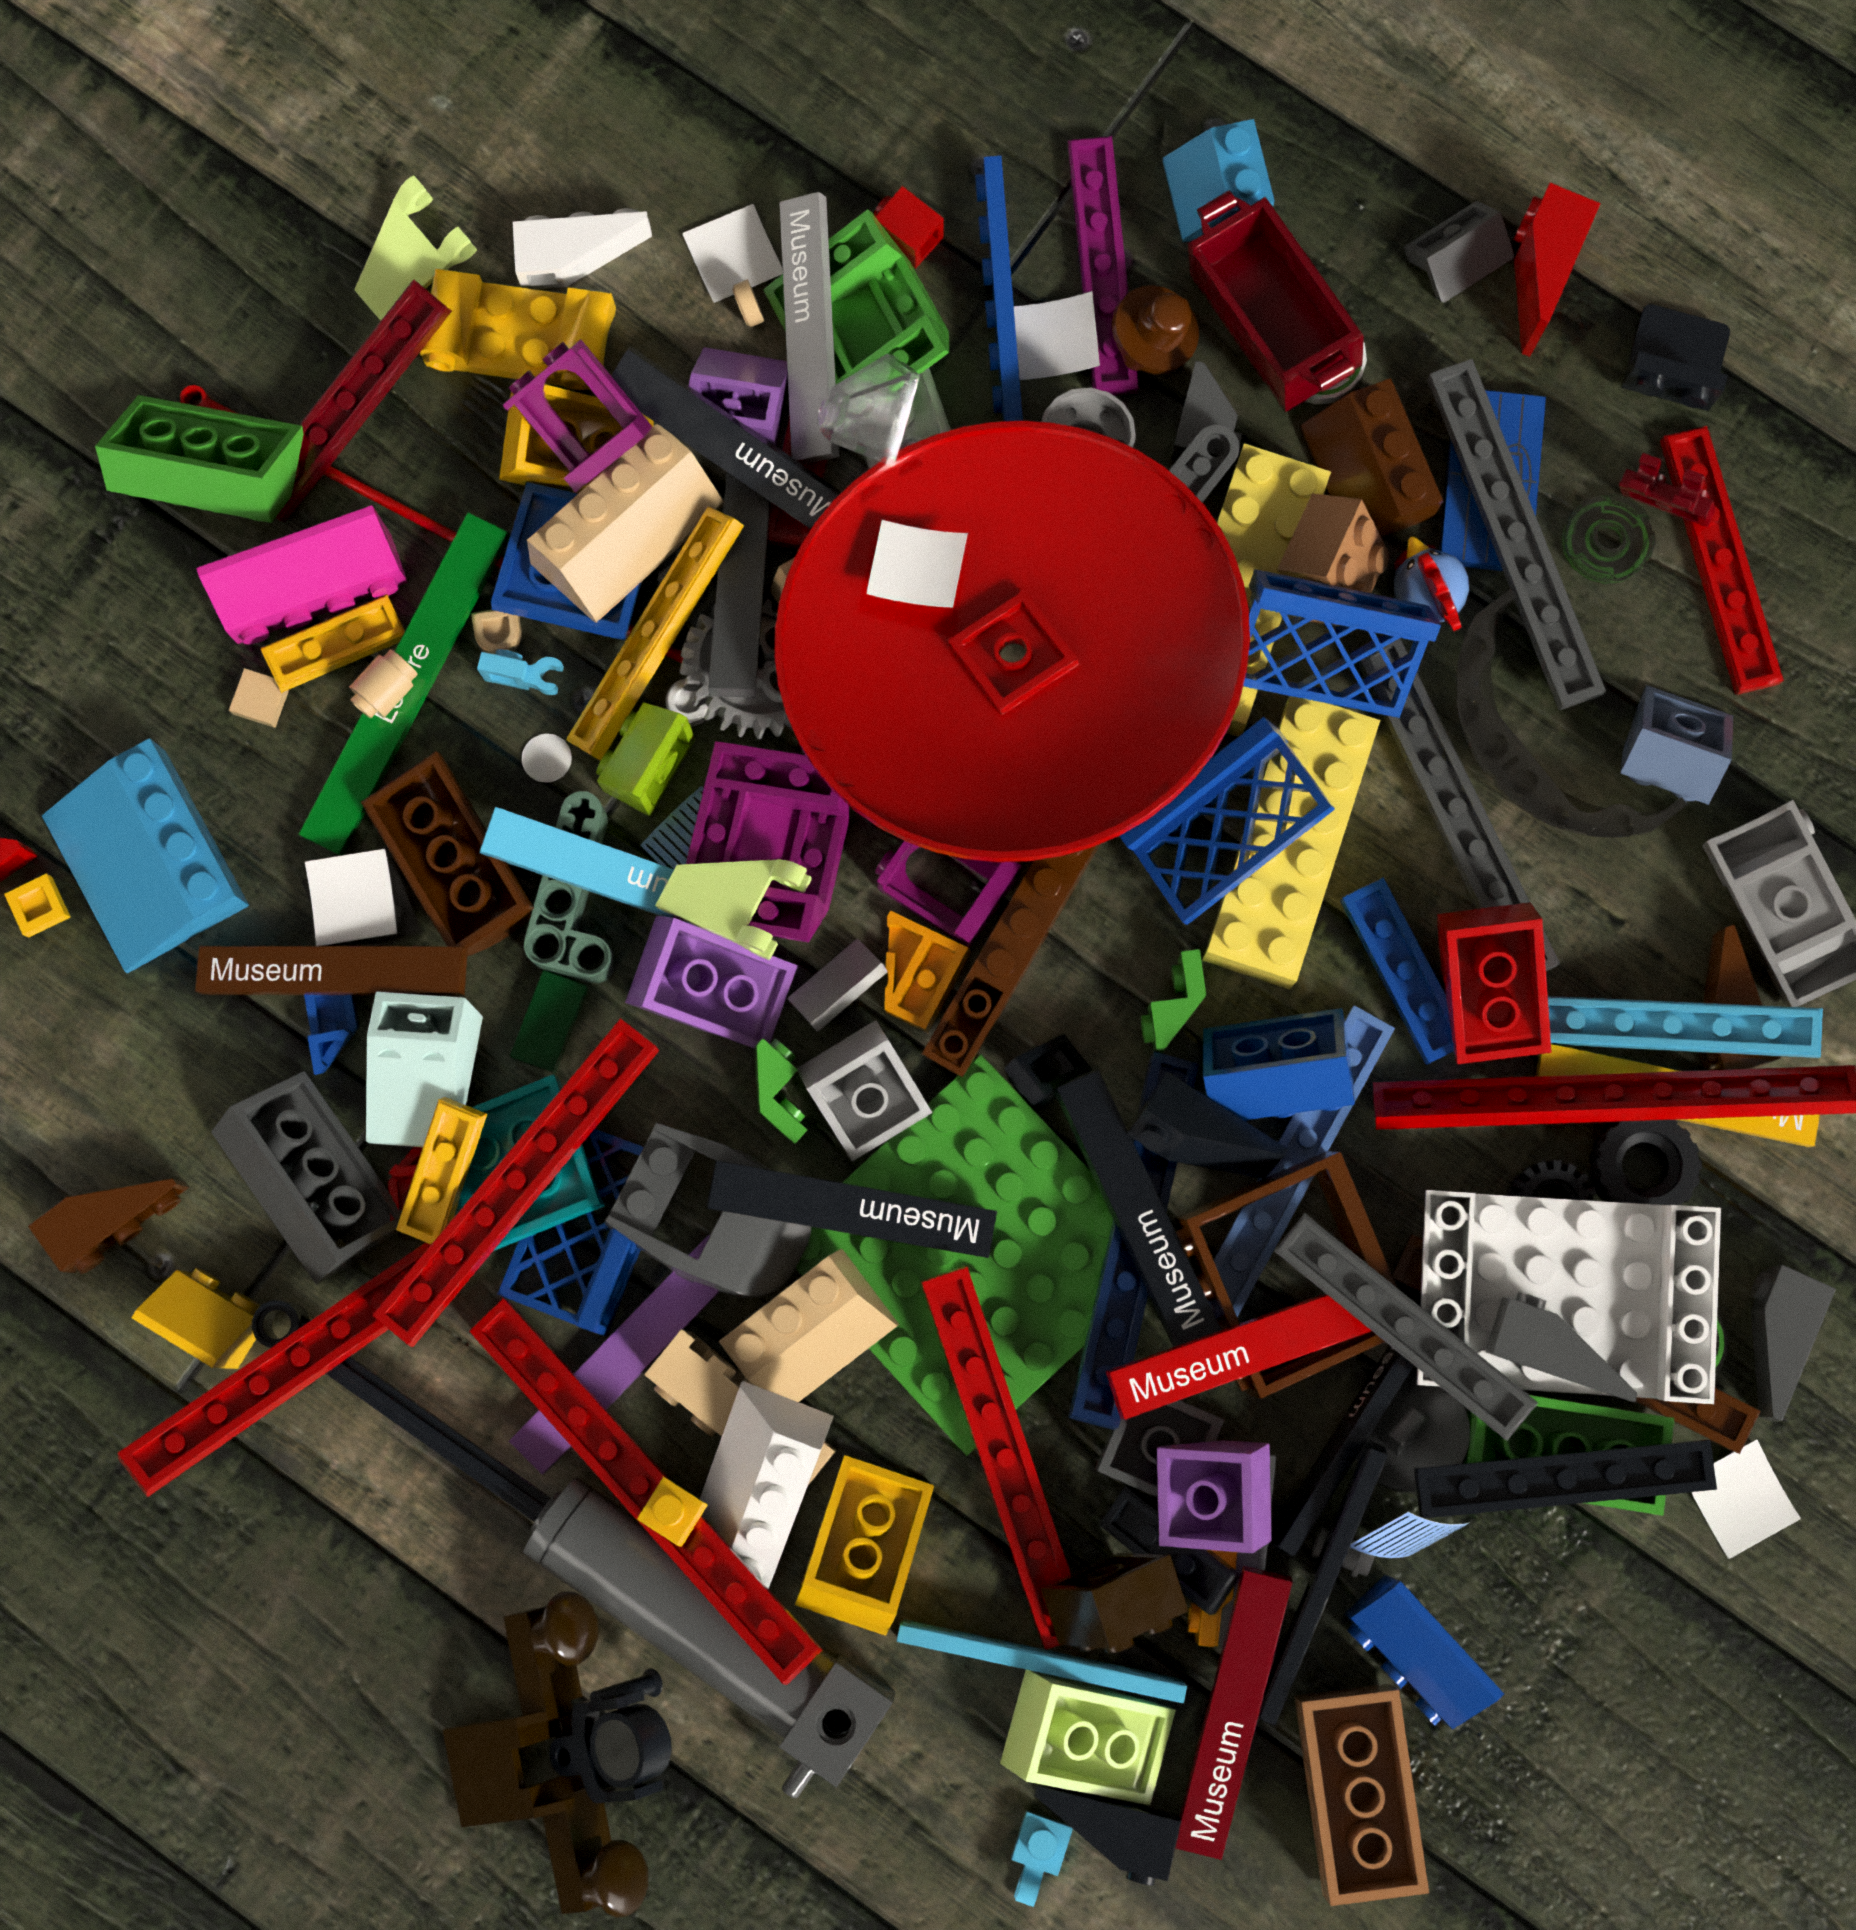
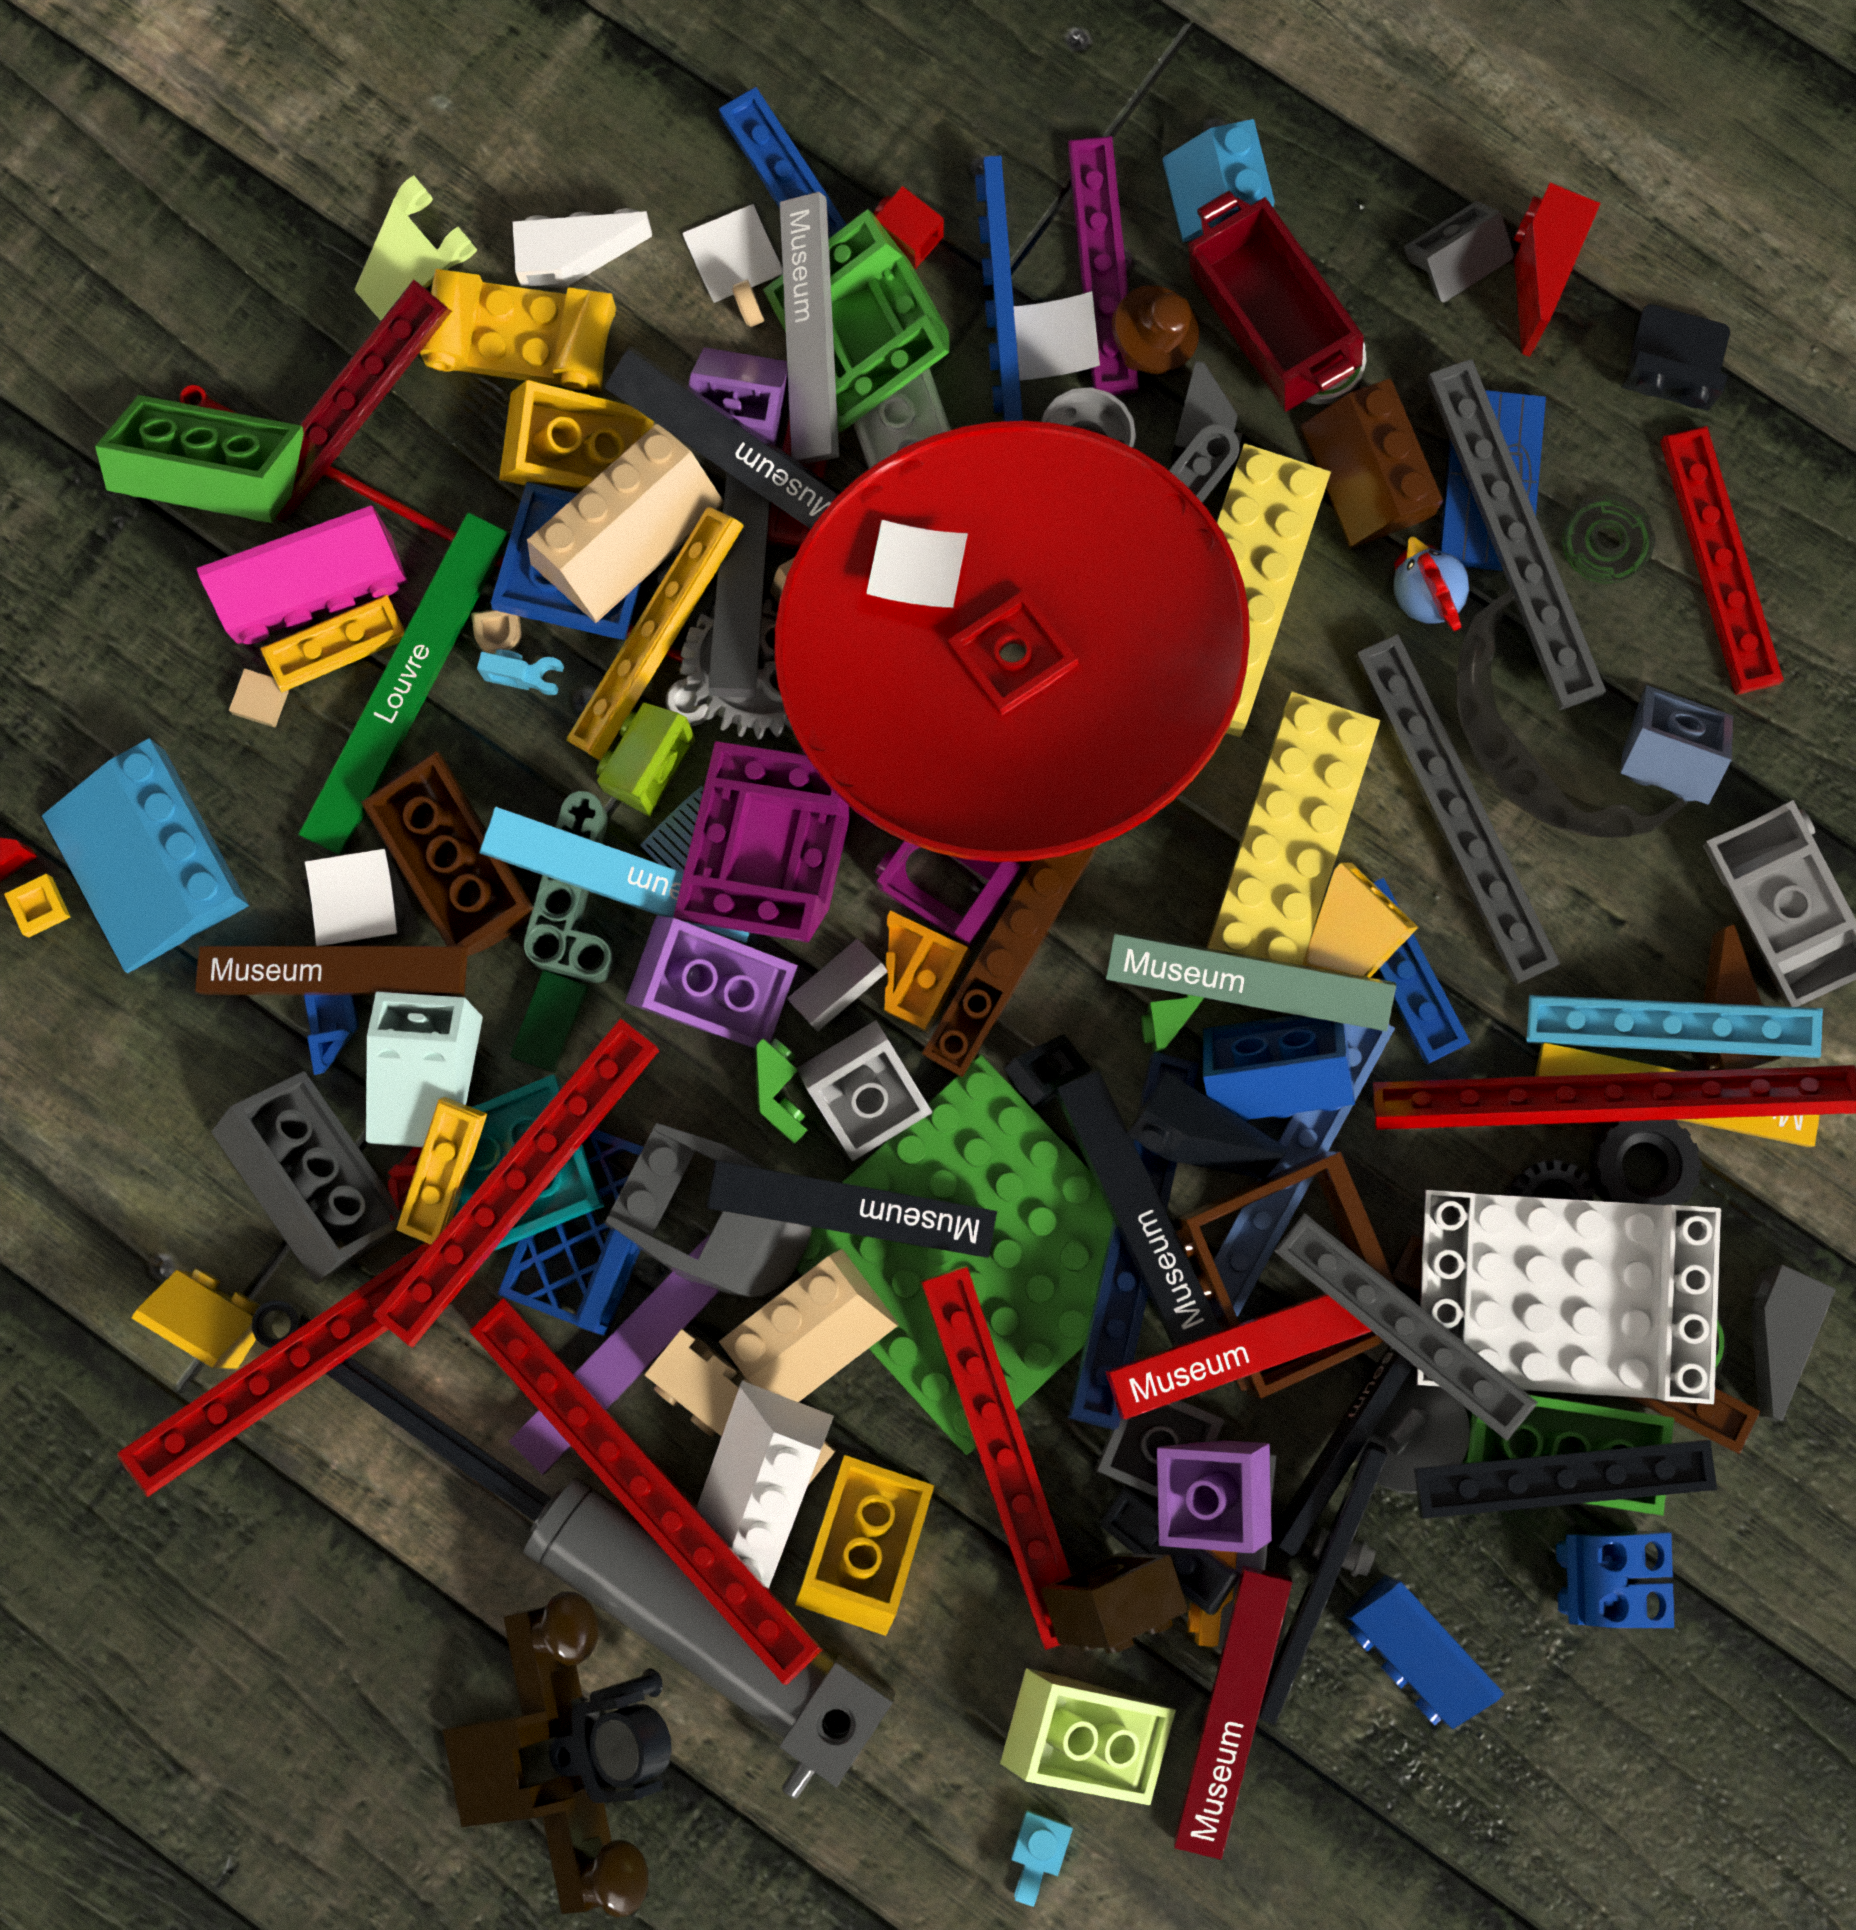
reddish brown slope [28,1178,190,1274] -> none
tan brick [349,649,418,719] -> none
magenta panel [503,339,652,493] -> none
white sticker [522,734,572,783] -> none
yellow plate [637,1477,708,1547] -> none
yellowish green flag [655,859,812,960] -> none
clear slope [818,354,920,465] -> none
medium azure tile [897,1619,1187,1703] -> none
black slope [1033,1783,1181,1886] -> none
blue fence [1120,717,1335,925] -> none
blue fence [1243,569,1441,718] -> none
medium nougat brick [1277,493,1389,626] -> none
medium nougat brick [1294,1684,1429,1906] -> none
light blue sticker [1350,1512,1470,1558] -> none
red slope [1437,902,1552,1064] -> none
dark grey slope [1485,1292,1638,1402] -> none
dark red plate [1619,453,1715,527] -> none
white sticker [1691,1440,1801,1559] -> none
none -> blue plate [719,87,847,239]
none -> sand green tile [1106,931,1396,1031]
none -> yellow slope [1302,863,1418,978]
none -> blue hips [1556,1530,1674,1628]

